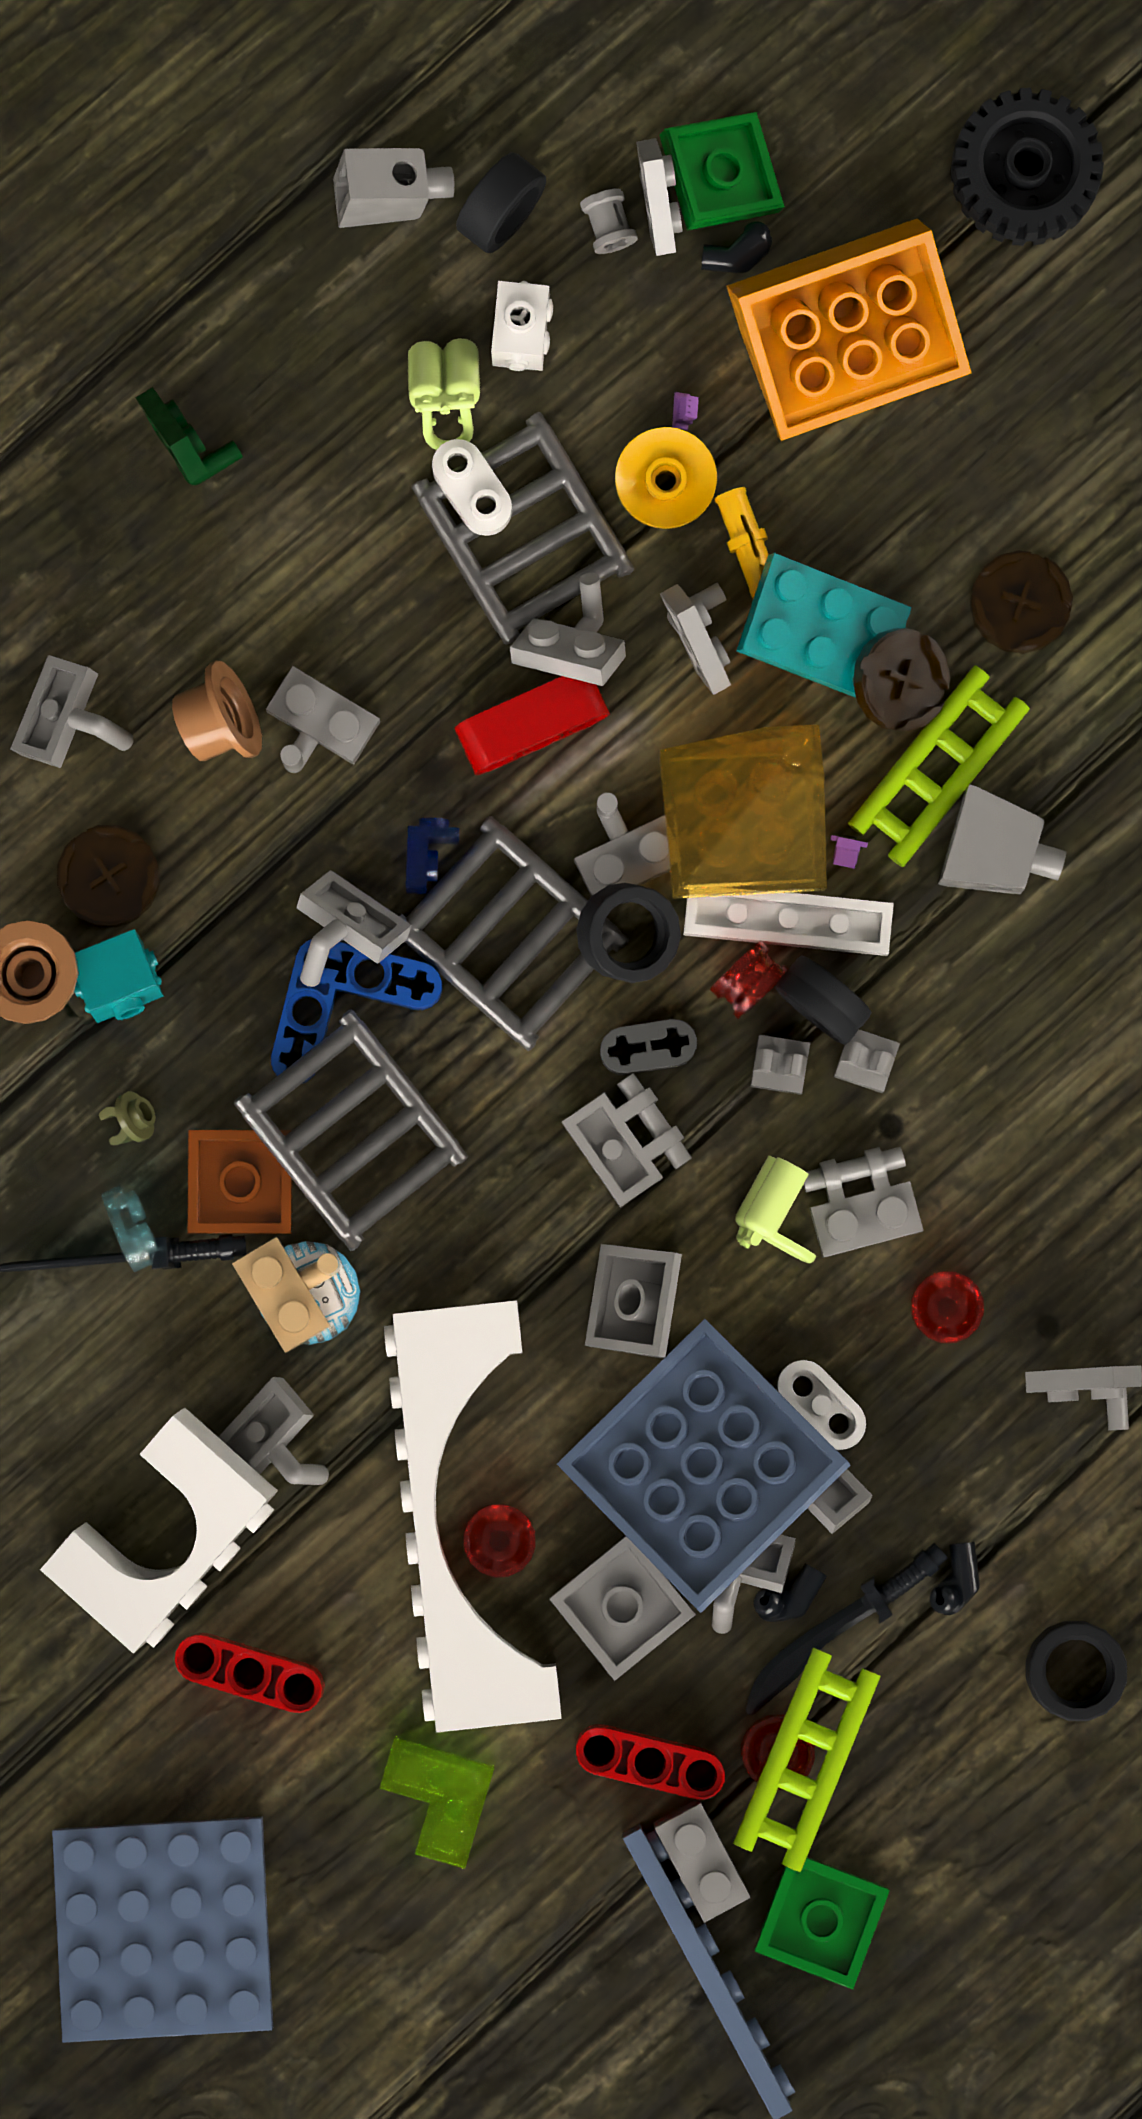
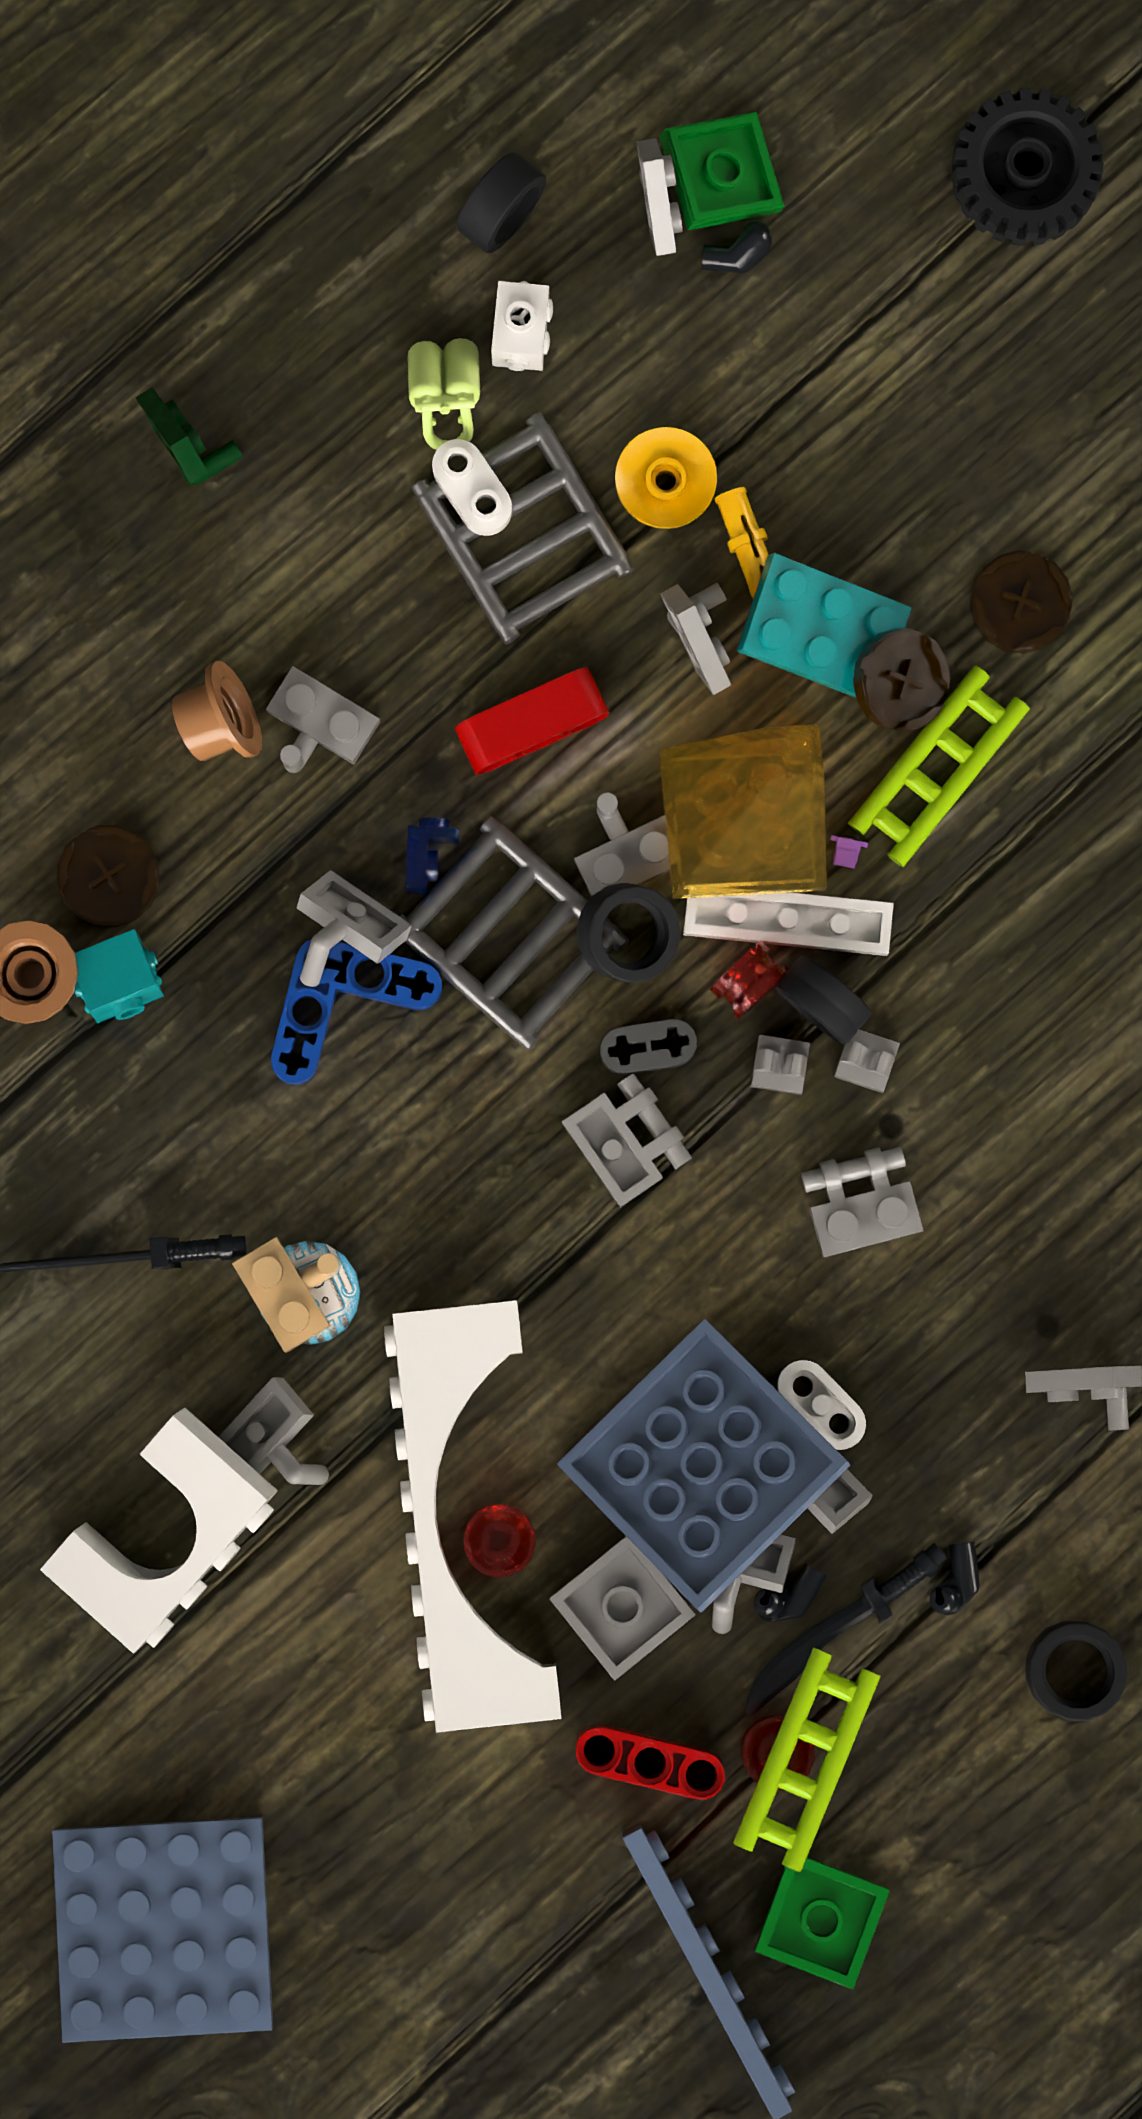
light grey plate [10,655,133,768] -> none
olive plate [99,1091,156,1145] -> none
clear light blue plate [101,1185,159,1273] -> none
red beam [175,1632,325,1713] -> none
dark orange plate [187,1130,293,1234] -> none
flat silver bar [234,1010,468,1251] -> none
light grey torso [333,148,454,228] -> none
clear neon green plate [380,1737,495,1869] -> none
light grey plate [510,572,626,686] -> none
light grey bush [580,189,638,254] -> none
light grey slope [585,1244,682,1359] -> none
light grey brick [653,1799,751,1923] -> none
medium lavender piece [672,392,698,431] -> none
light orange slope [727,219,972,441] -> none
yellowish green piece [735,1156,816,1263] -> none
clear red wheel [911,1272,984,1343] -> none
light grey torso [938,784,1067,894] -> none

